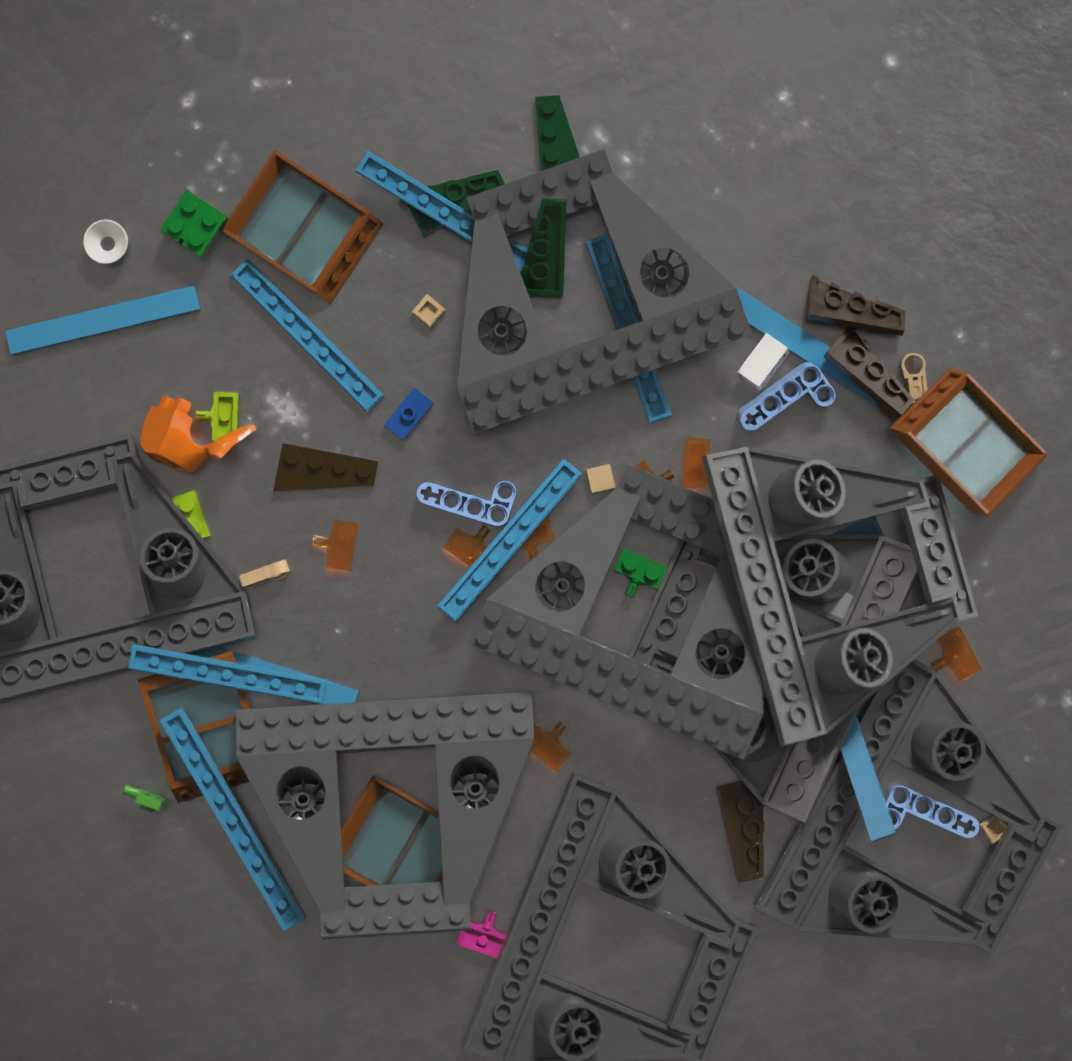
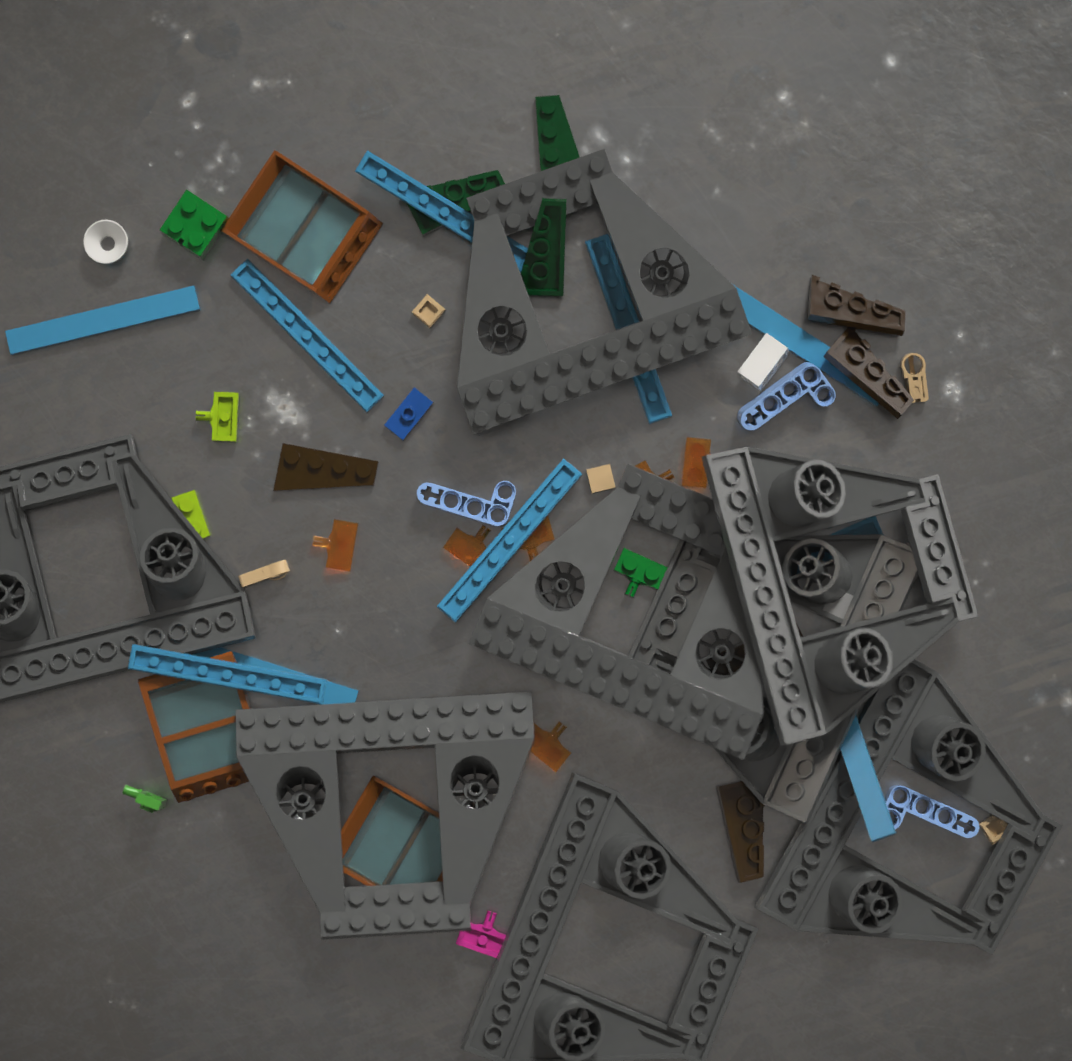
orange hips [140,396,256,473] -> none
dark azure plate [160,707,306,931] -> none
window [890,368,1048,517] -> none
clear orange plate [931,626,983,681] -> none

